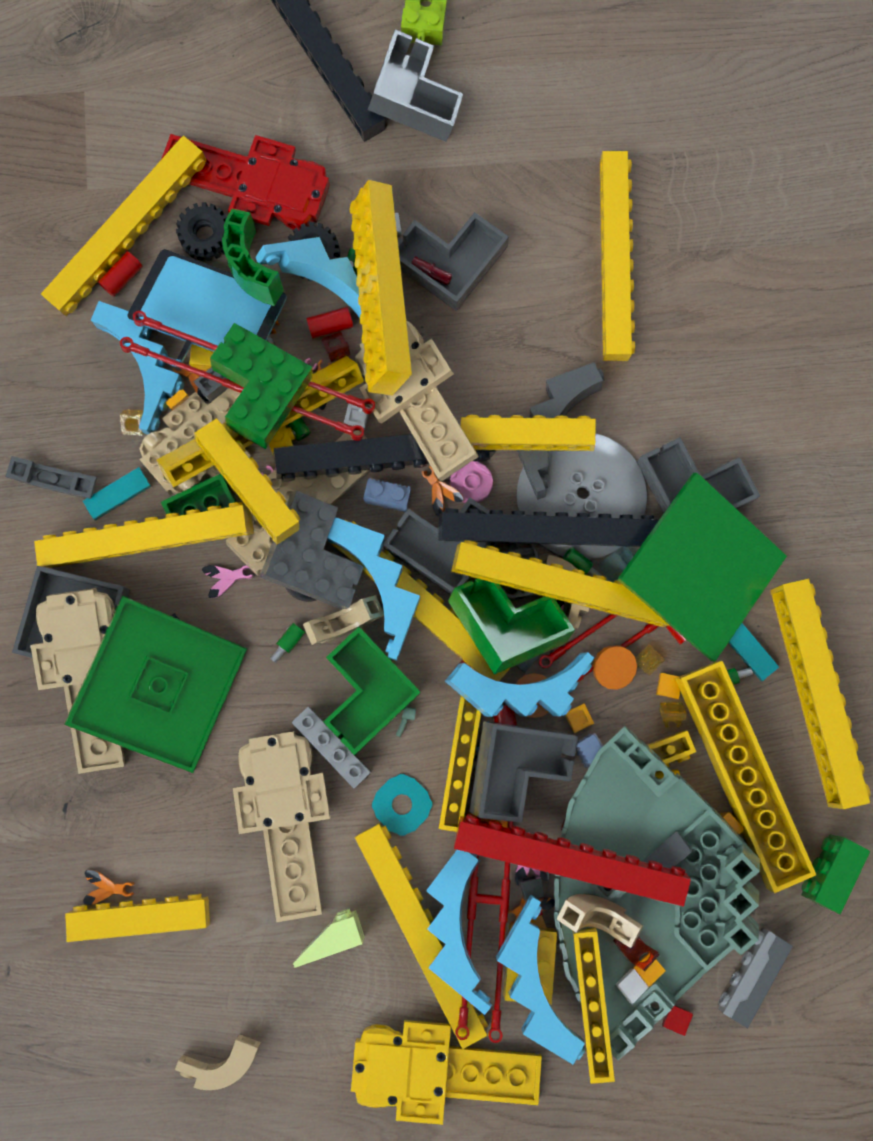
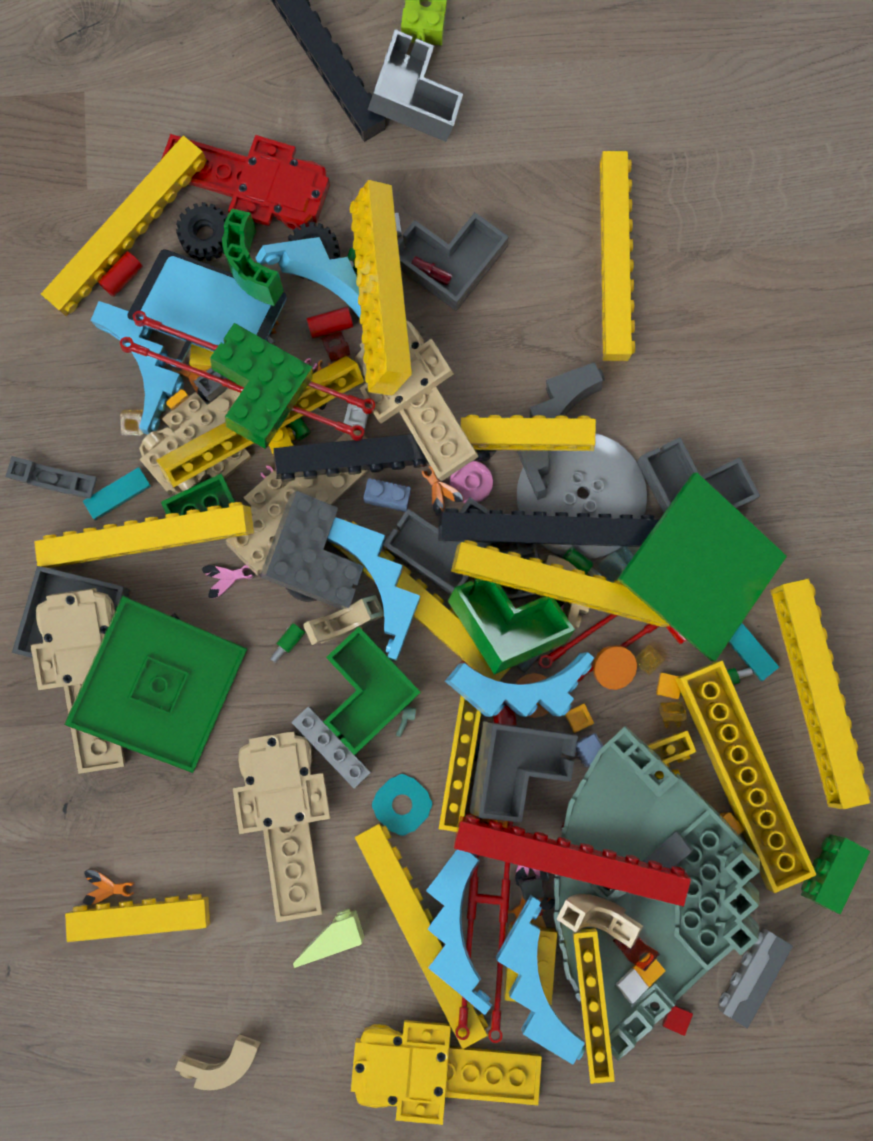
yellow brick [194,418,300,545] -> none

